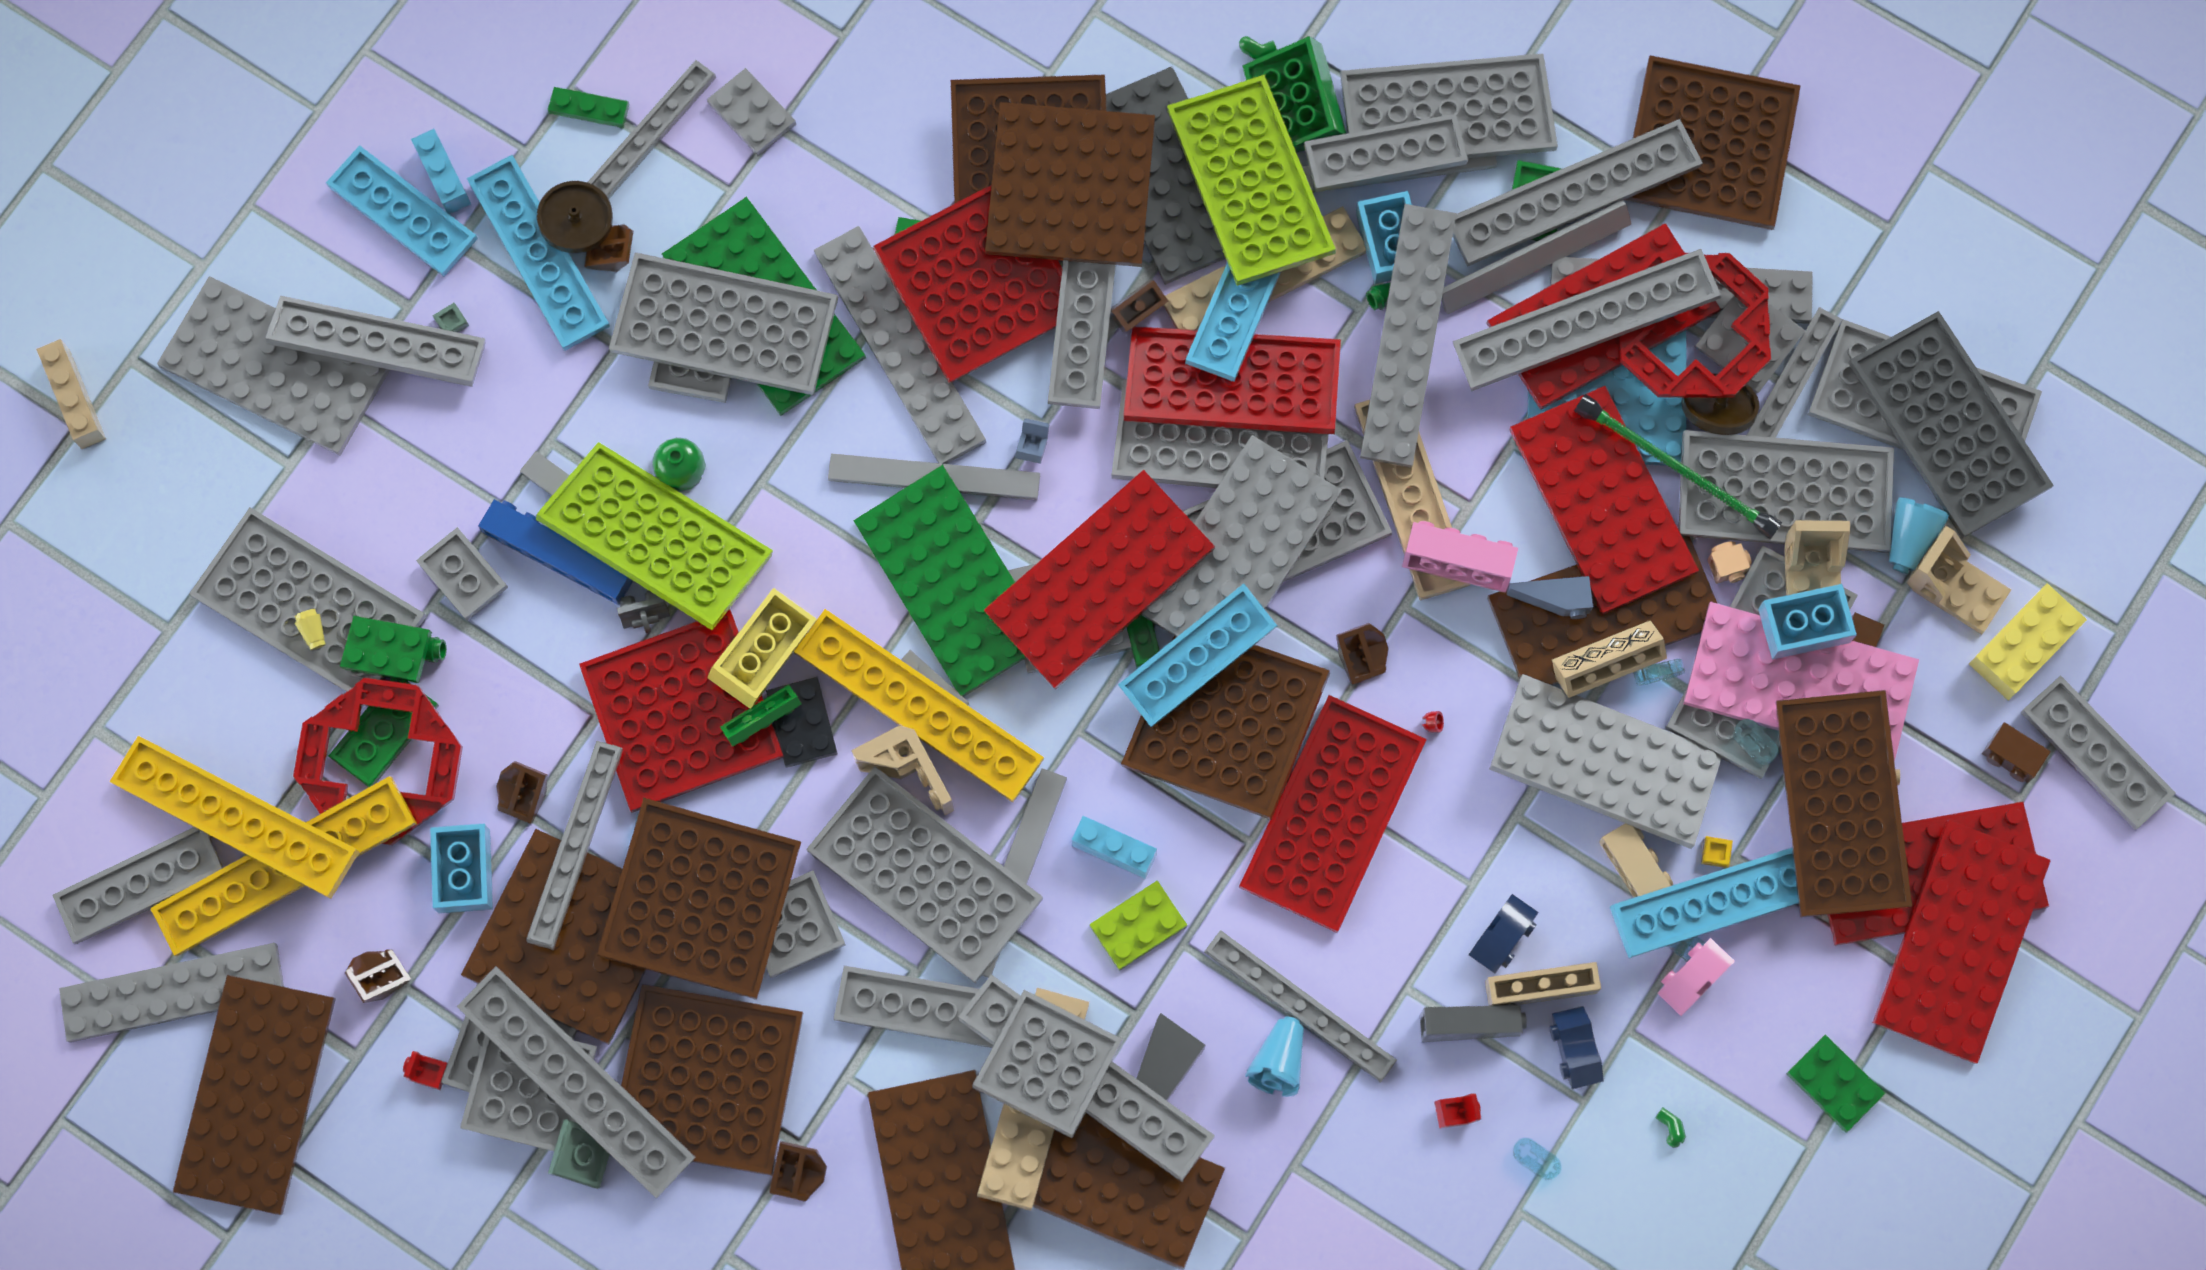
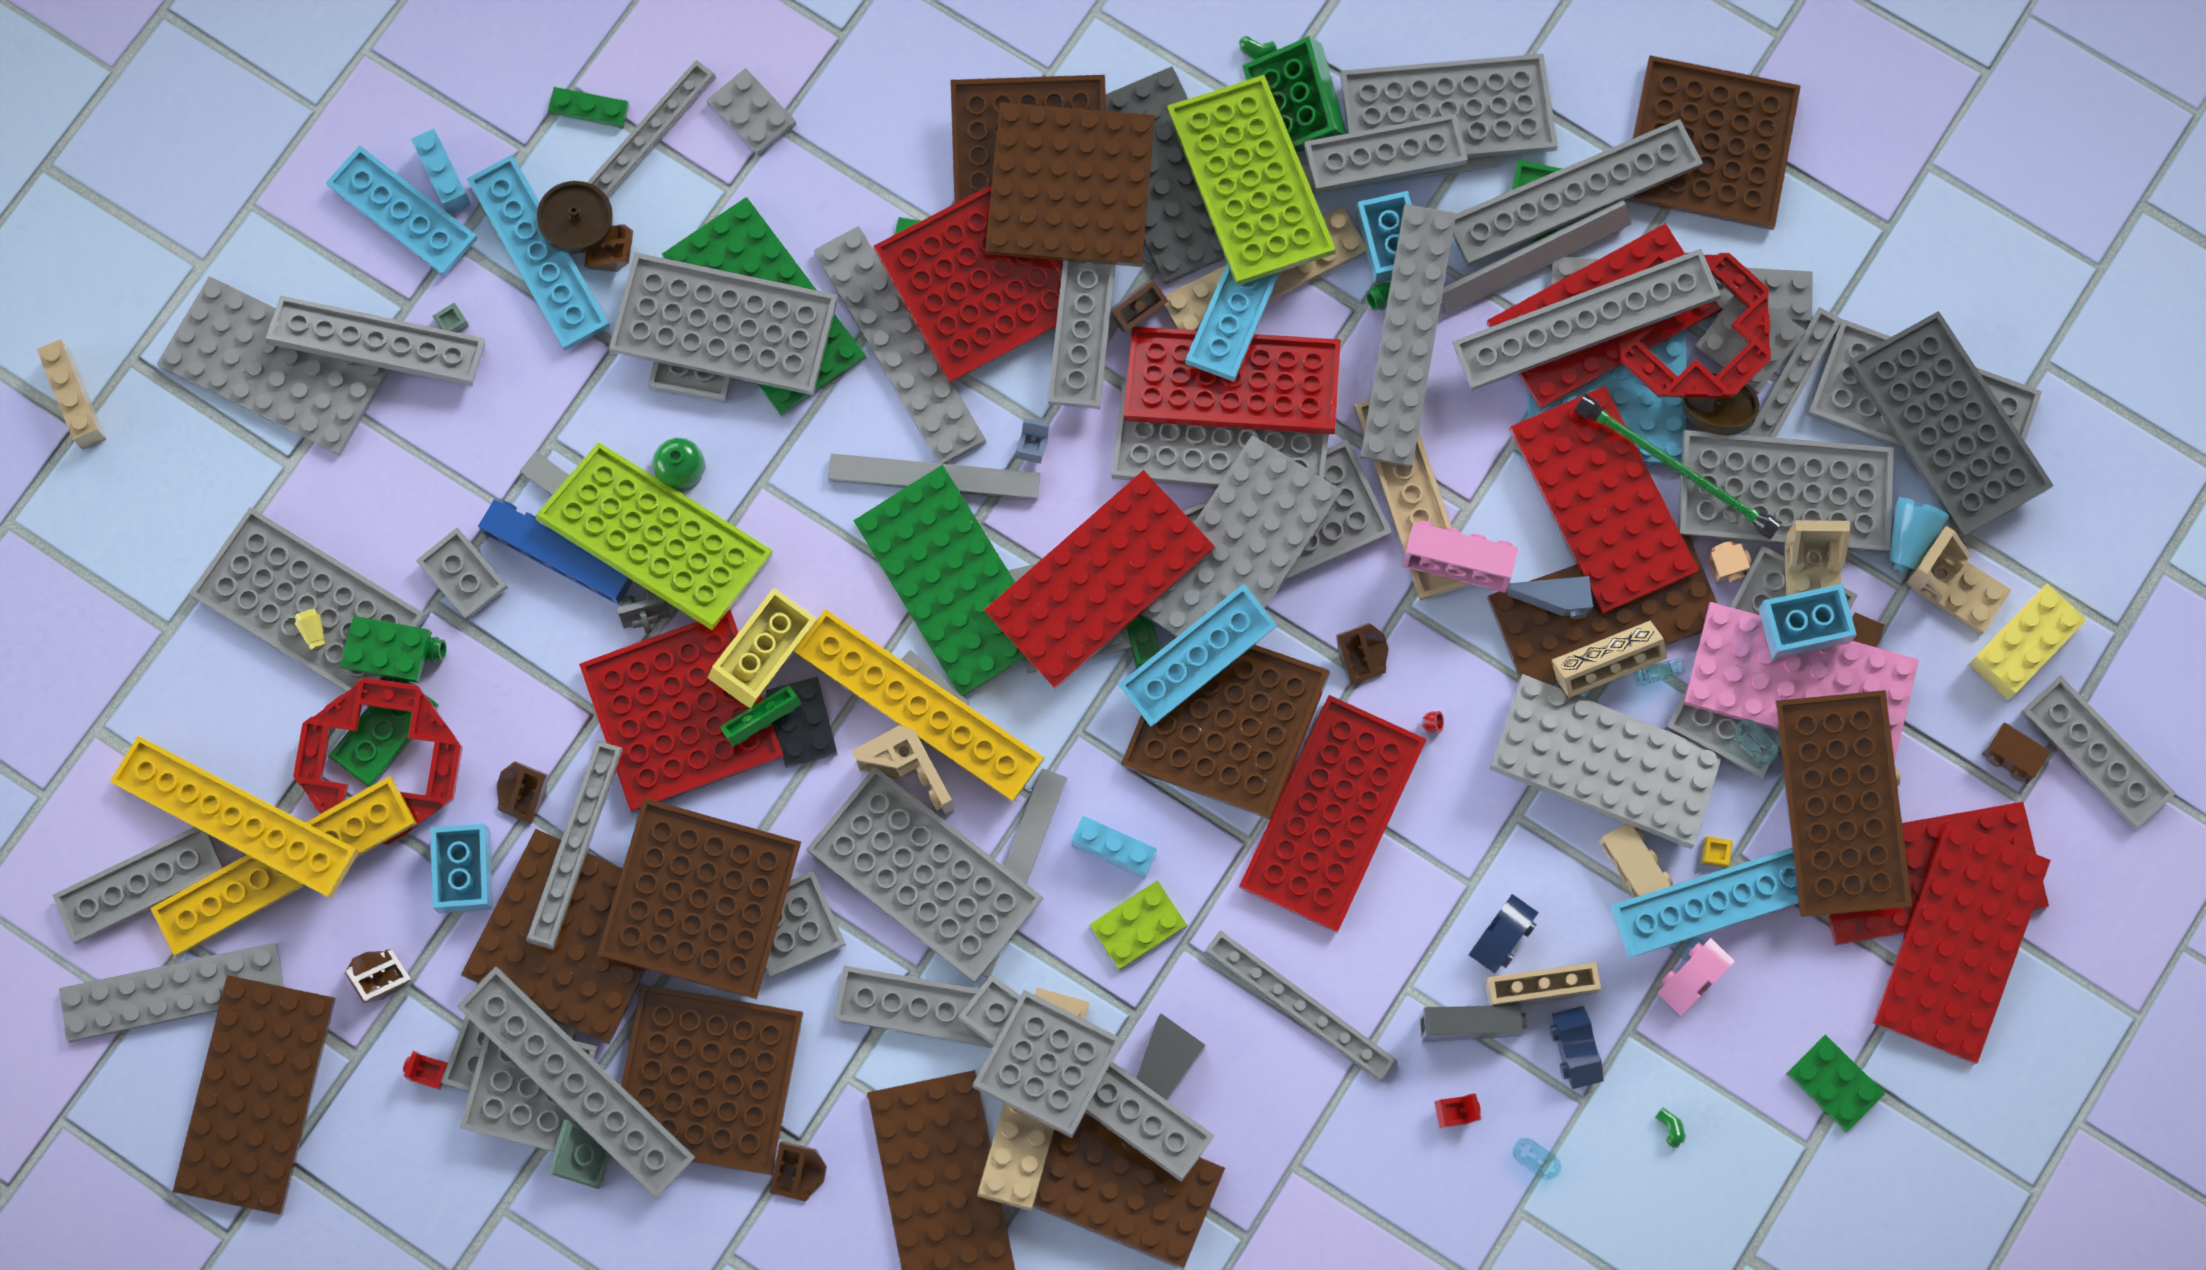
medium azure cone [1246,1016,1304,1097] -> none

